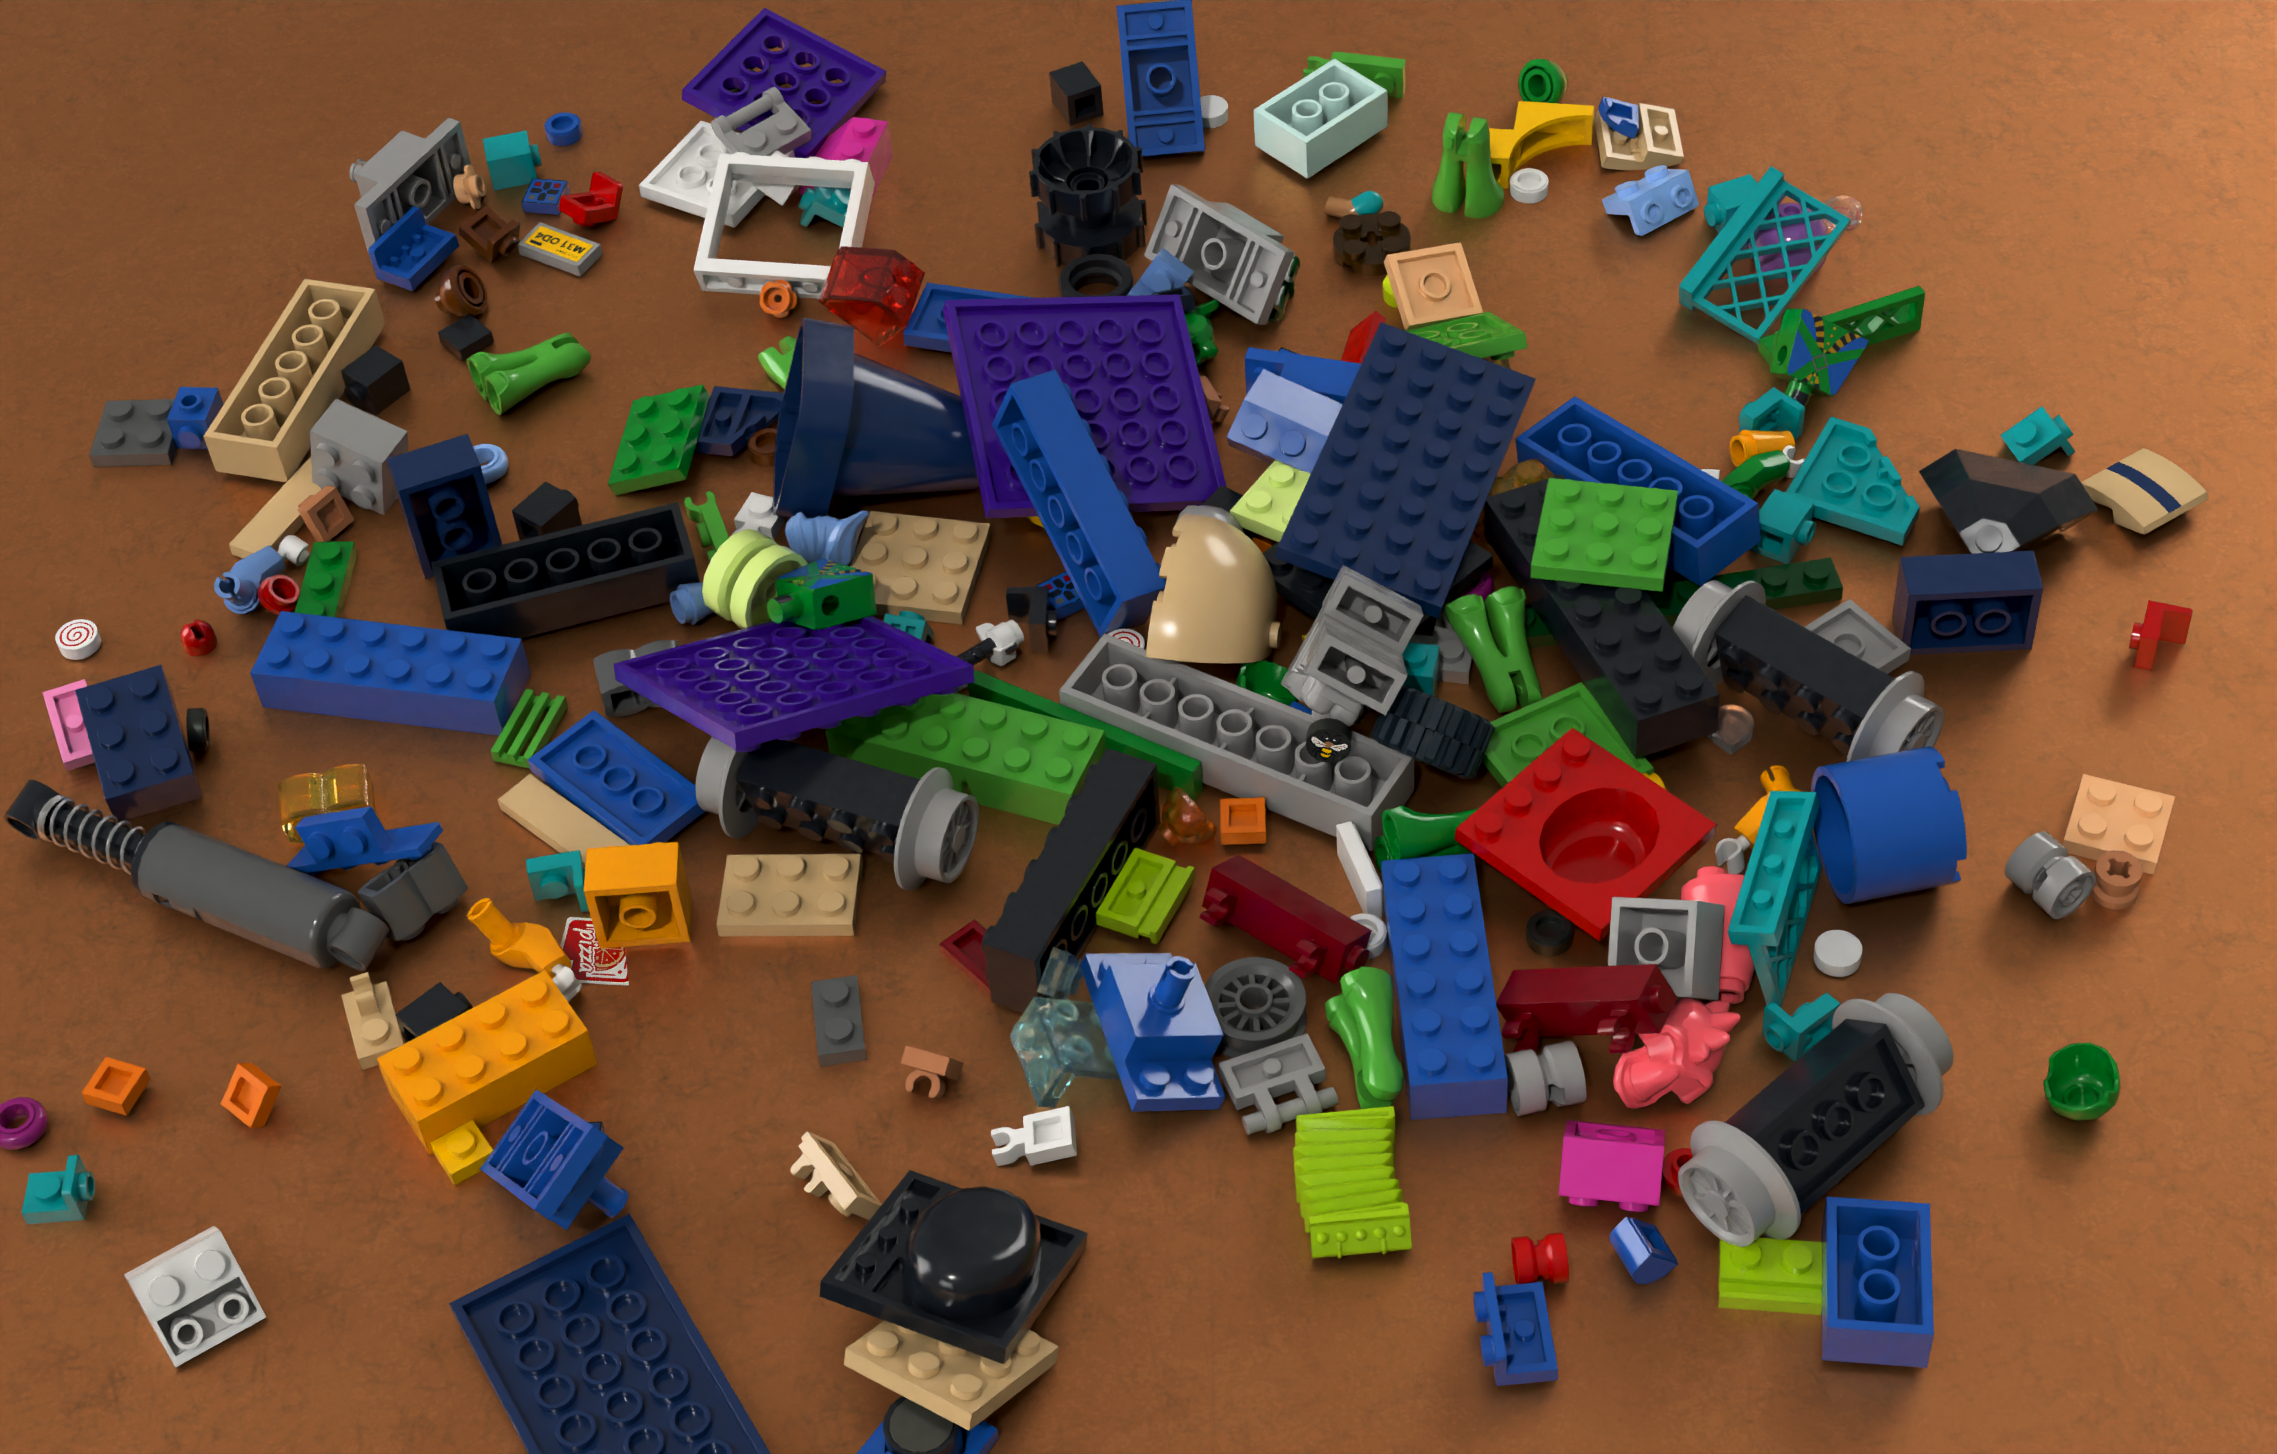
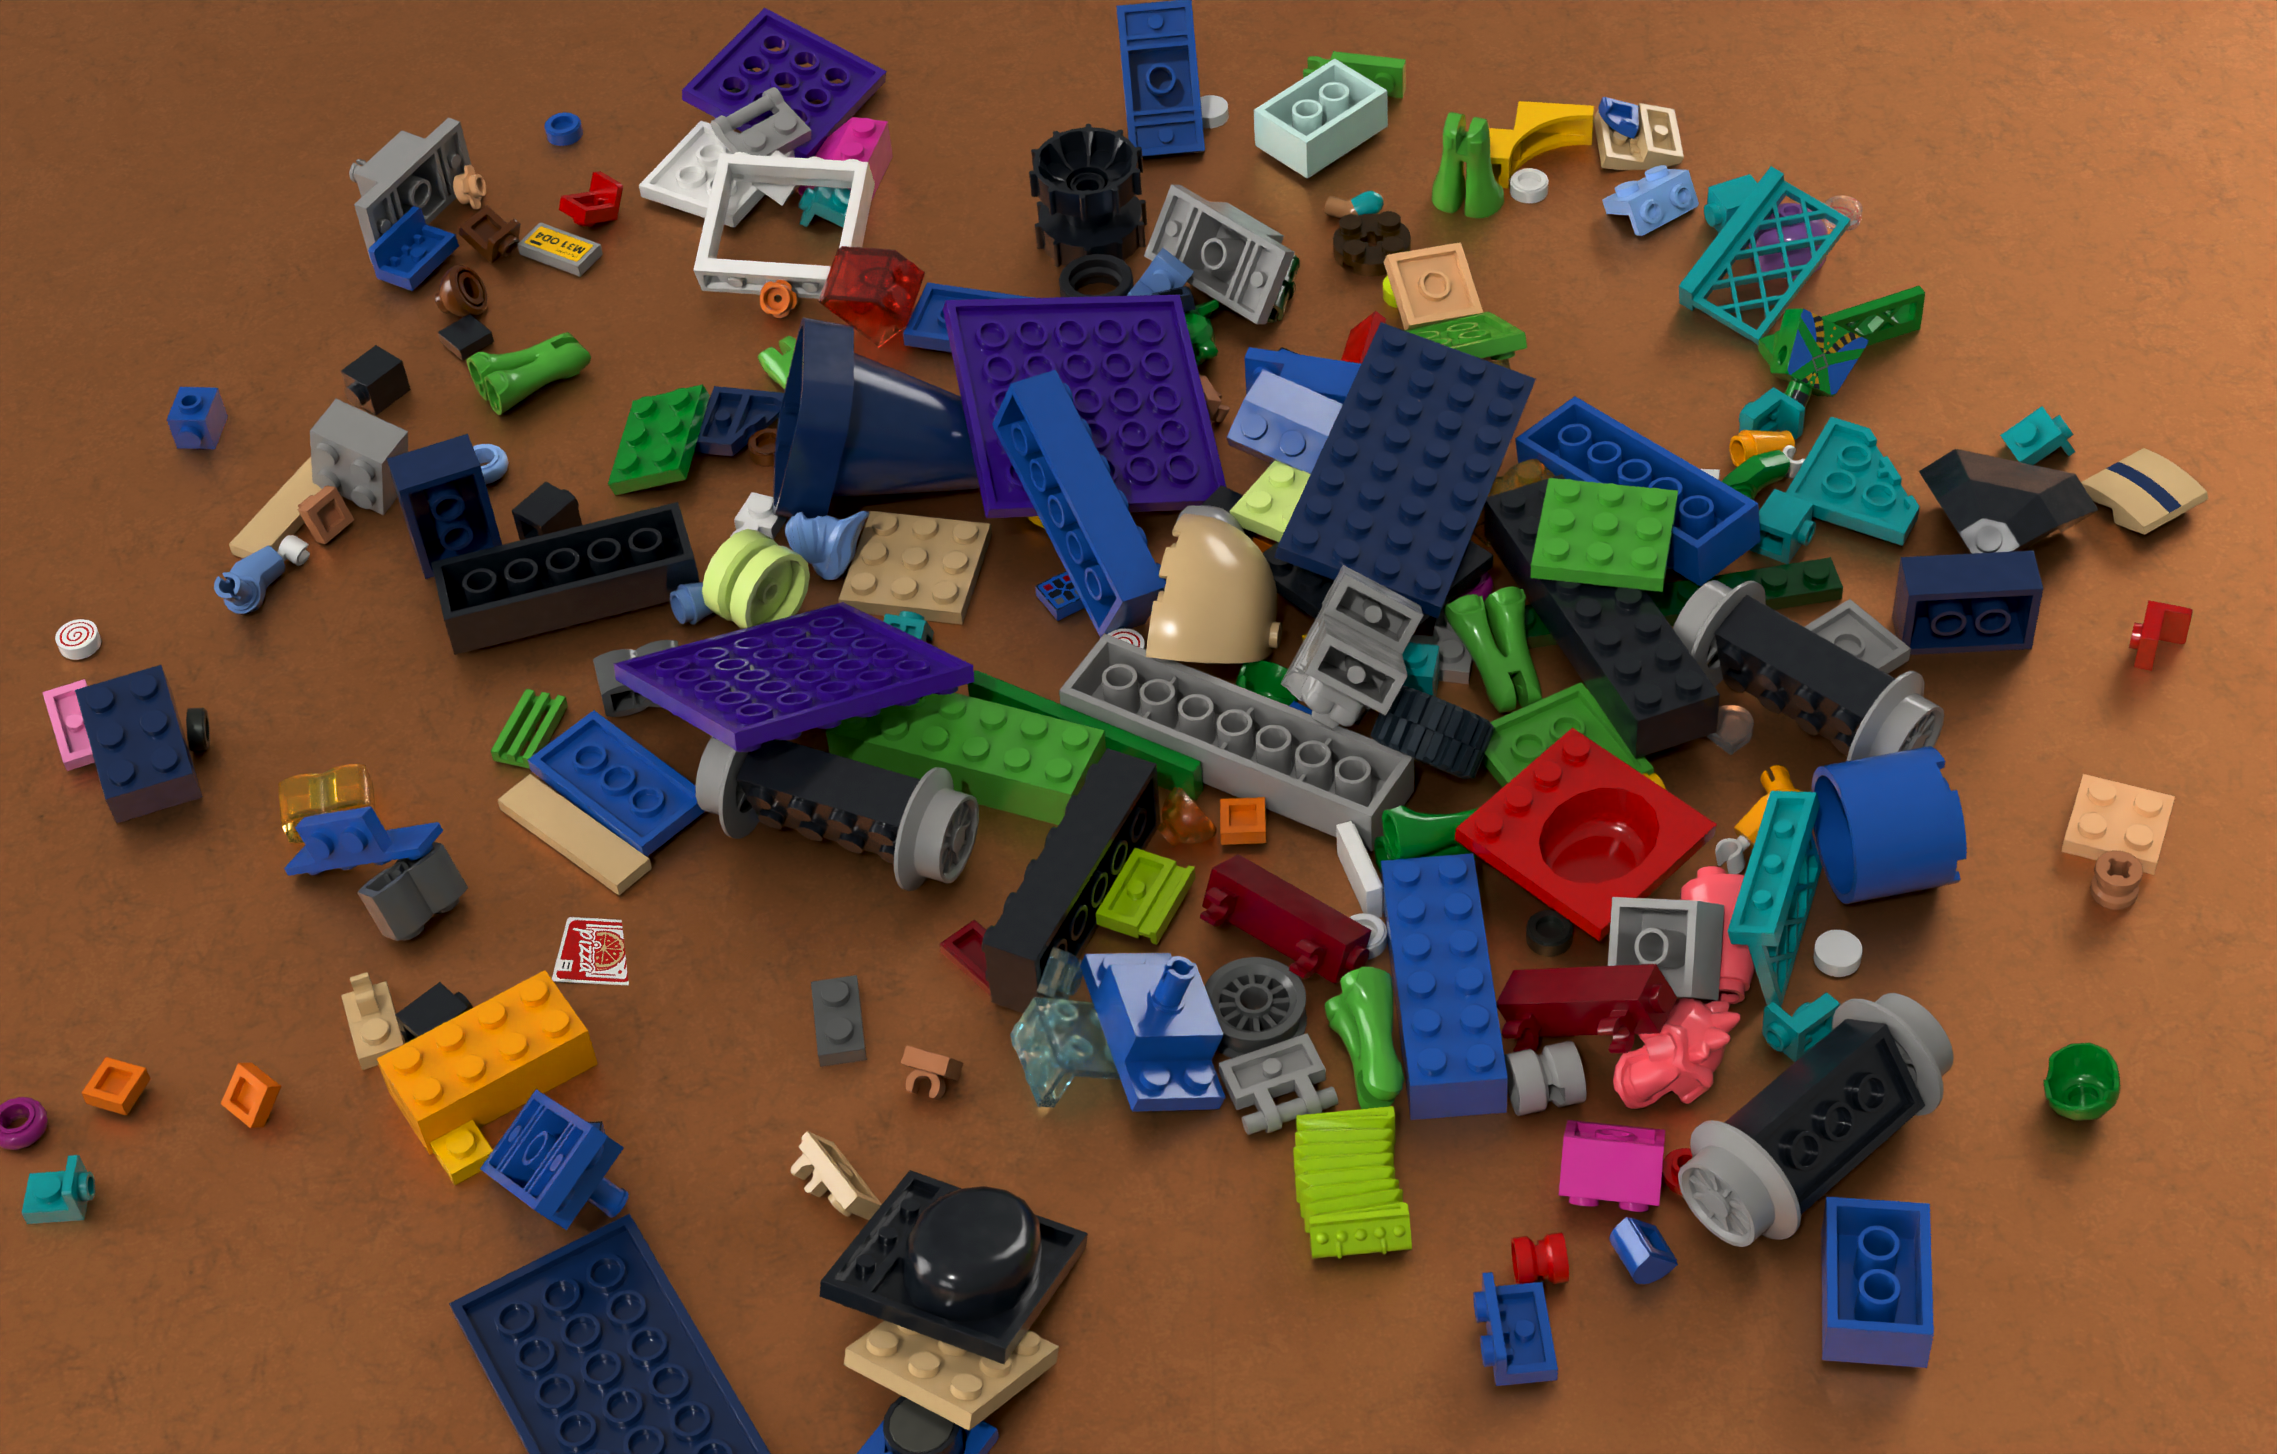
dark grey piece [3,780,390,971] -> none
dark grey plate [89,399,177,467] -> none
white slope [124,1226,266,1368] -> none
red hinge [180,619,217,656] -> none
tan brick [203,279,385,482] -> none
blue brick [250,611,531,736] -> none
red plate [257,575,300,615] -> none
green plate [295,541,358,618] -> none
light orange arm [467,898,582,1003] -> none
teal brick [483,130,542,191] -> none
blue tile [521,178,570,215] -> none
teal bracket [526,850,589,912] -> none
light orange brick [584,842,693,948] -> none
bright green plate [684,491,729,563] -> none
tan plate [716,854,863,936] -> none
green torso [767,558,877,630] -> none
white piece [951,620,1024,693] -> none
white plate [991,1106,1077,1166] -> none
black bracket [1006,587,1058,653] -> none
black brick [1049,61,1104,126] -> none
pearl dark grey tile [1306,718,1352,763] -> none
green brick [1518,59,1568,103] -> none
lime plate [1718,1237,1823,1315] -> none
light grey wheel [2005,831,2096,919] -> none

